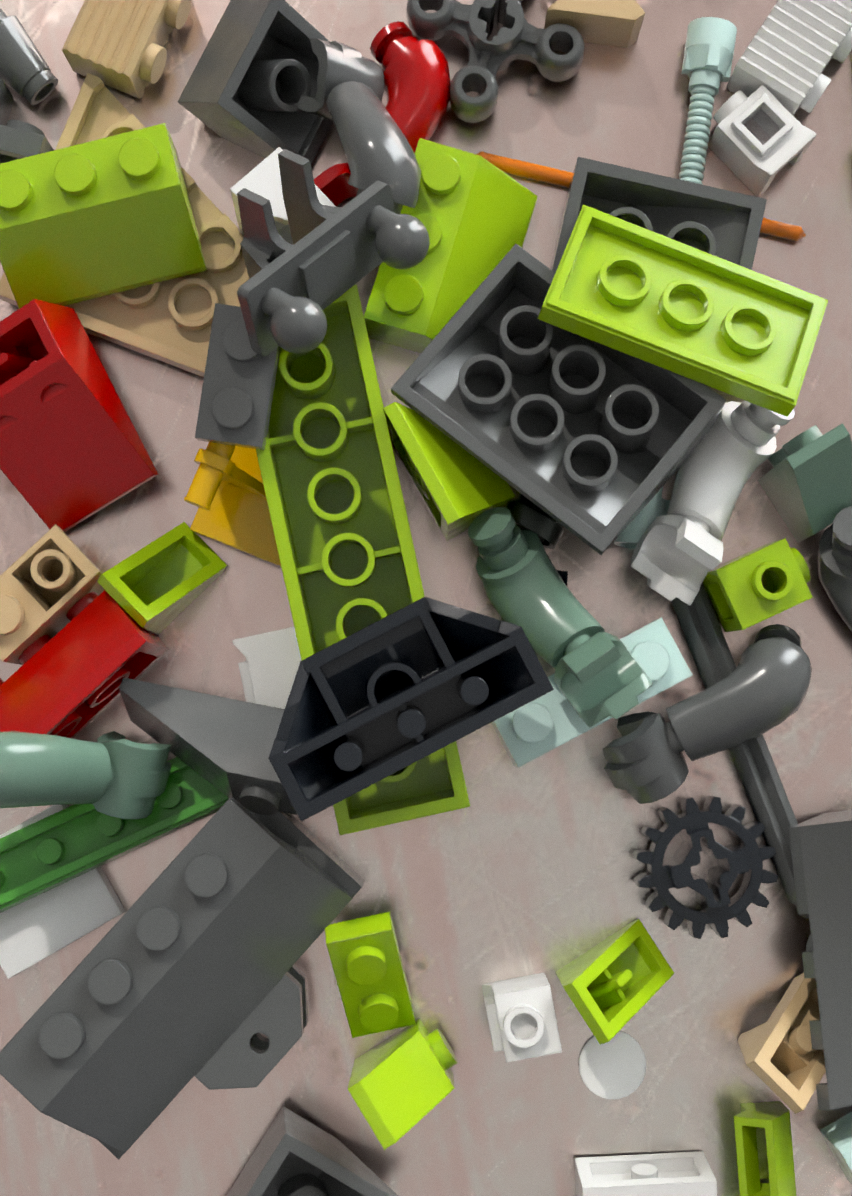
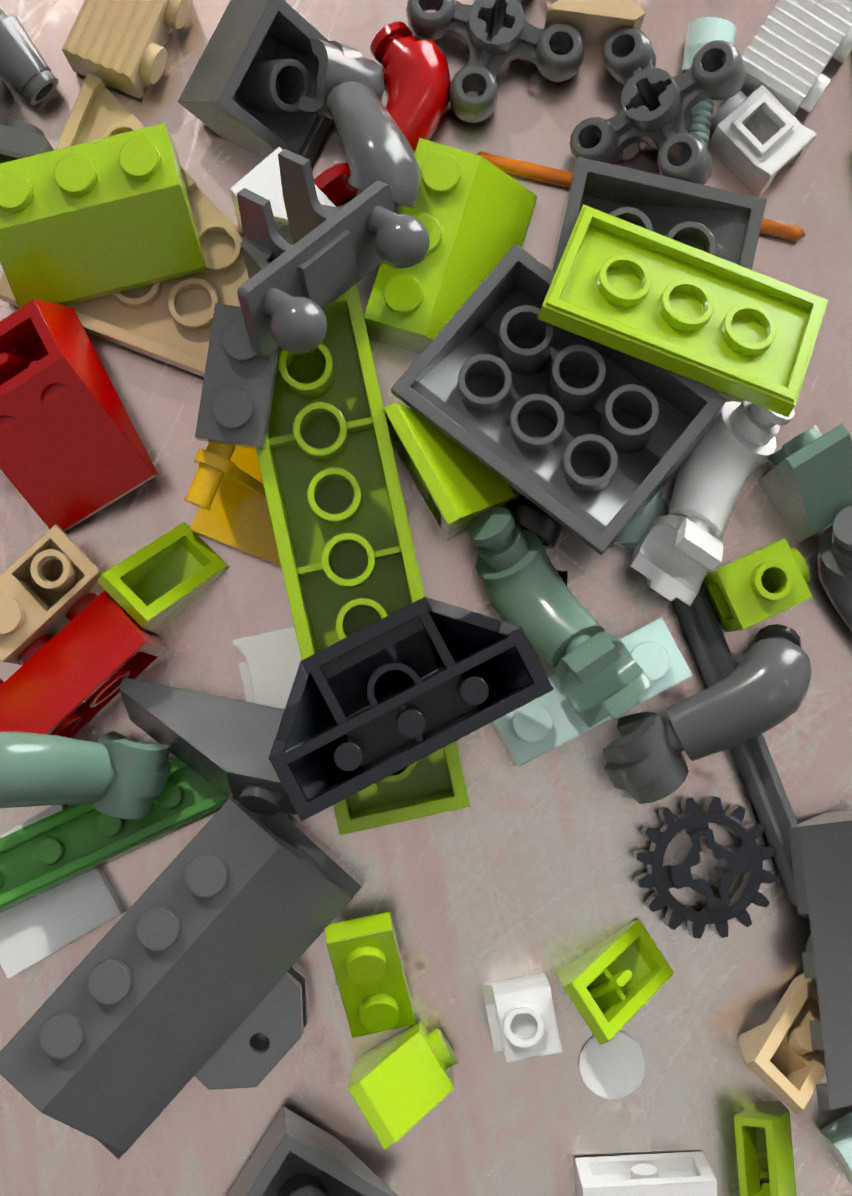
none -> dark grey gear [569,26,746,185]

